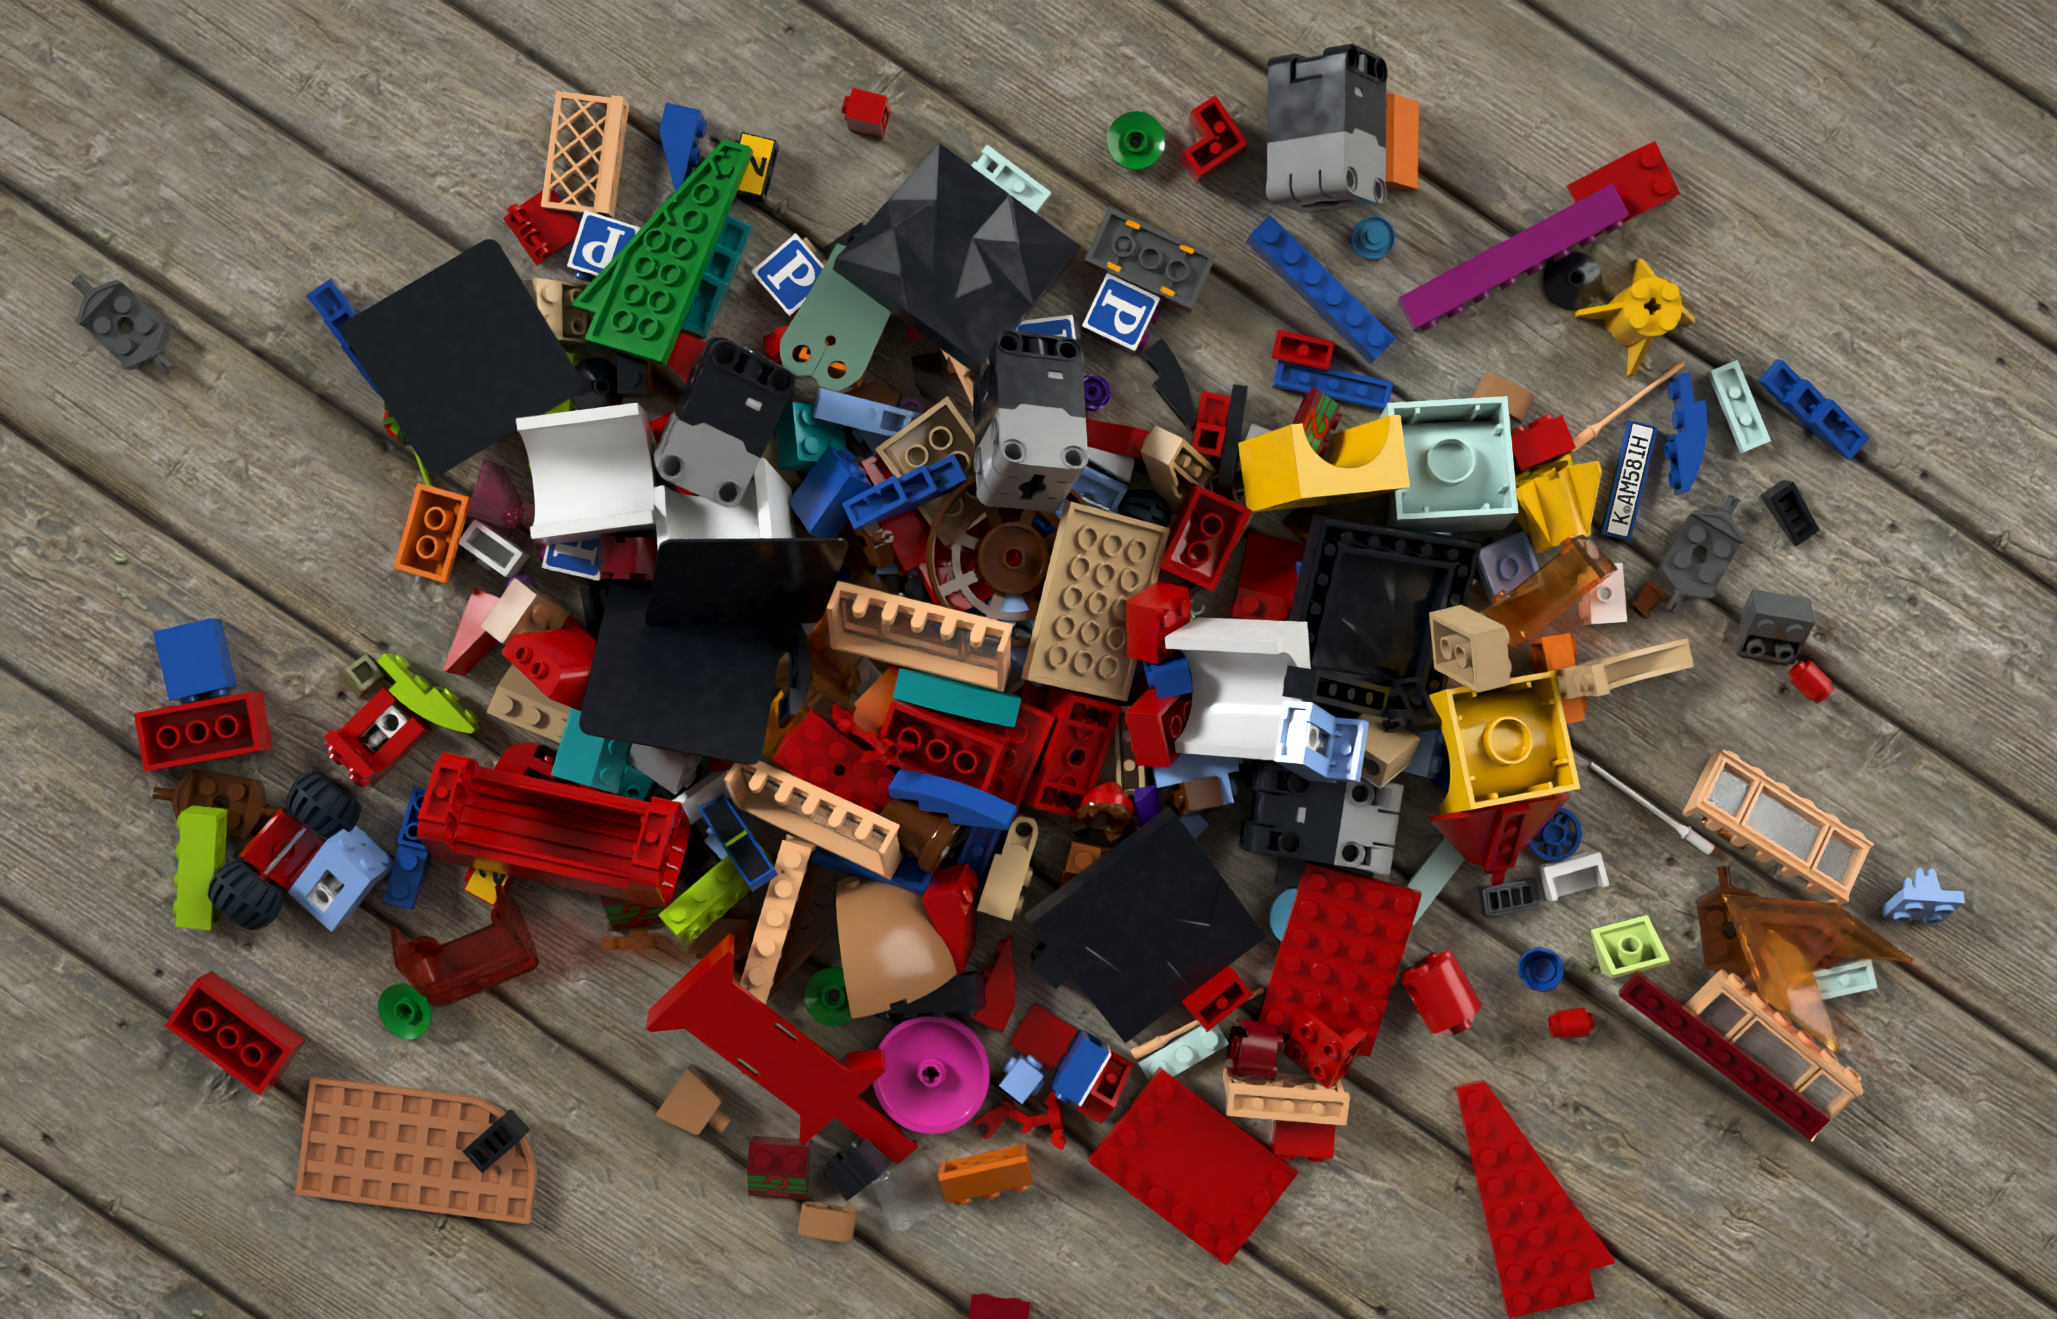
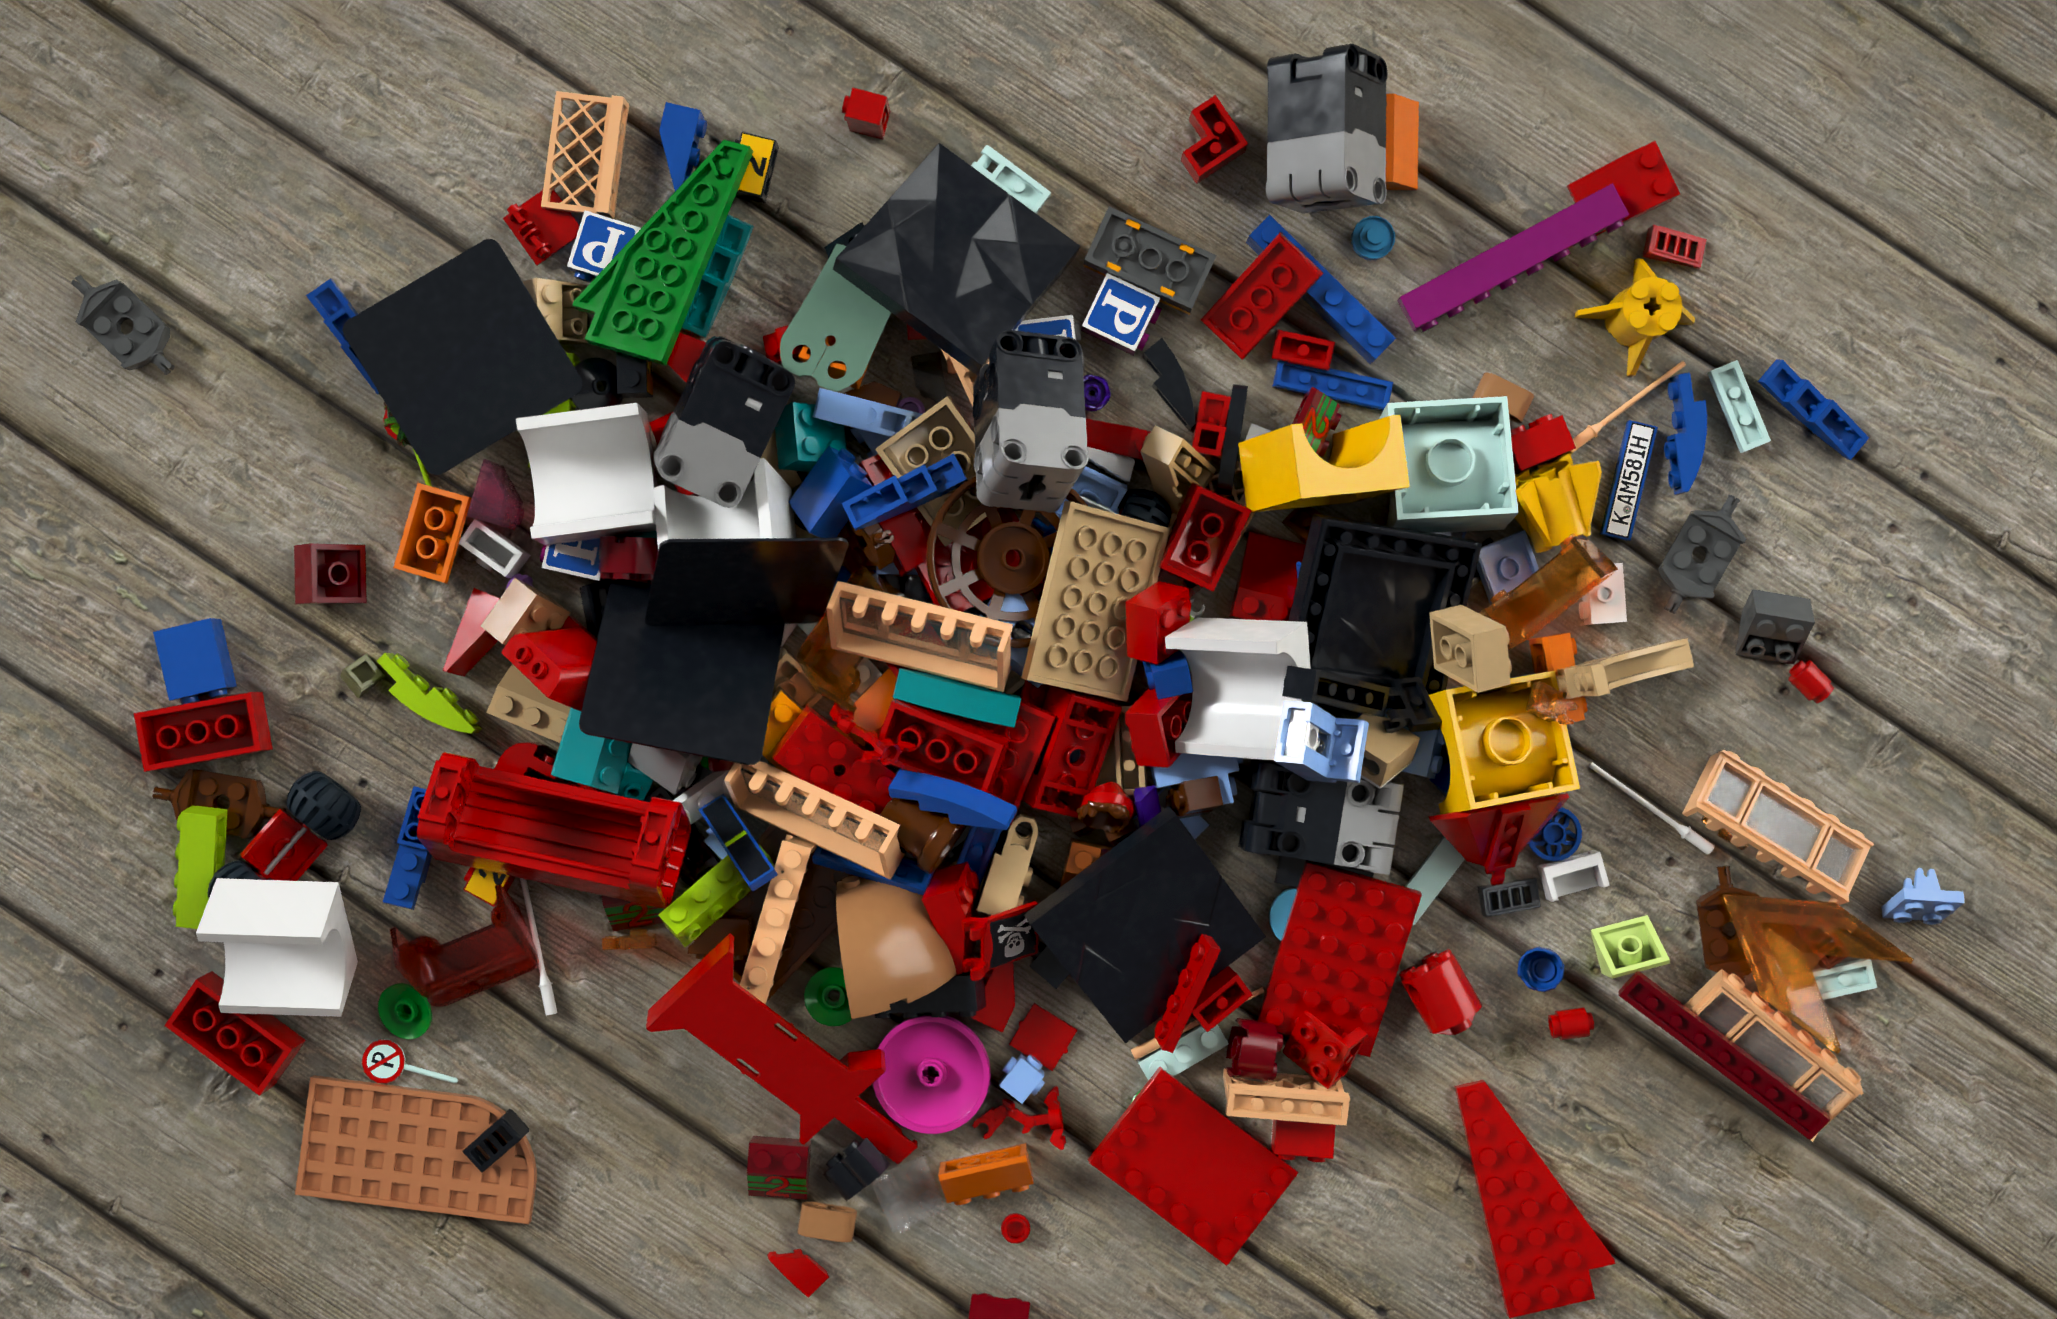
light blue brick [288,825,394,932] -> none
red brick [323,687,432,787] -> none
medium nougat torso [655,1064,731,1136] -> none
piece [751,233,827,320] -> none
black slope [777,611,812,729] -> none
blue piece [1052,1029,1112,1106] -> none
red slope [1076,1051,1134,1124] -> none
green dish [1107,111,1165,170] -> none
black dish [1543,251,1602,310] -> none
reddish brown bush [1627,580,1667,619] -> none
black slope [1760,480,1820,546] -> none
none -> white piece [196,878,358,1017]
none -> dark red slope [294,543,367,605]
none -> piece [362,1039,458,1083]
none -> white piece [520,878,557,1016]
none -> red slope [767,1249,829,1298]
none -> flag [962,901,1038,981]
none -> red plate [1001,1213,1030,1244]
none -> red plate [1154,934,1221,1053]
none -> red tile [1201,233,1324,360]
none -> clear orange plate [1526,681,1578,725]
none -> red slope [1642,225,1707,269]

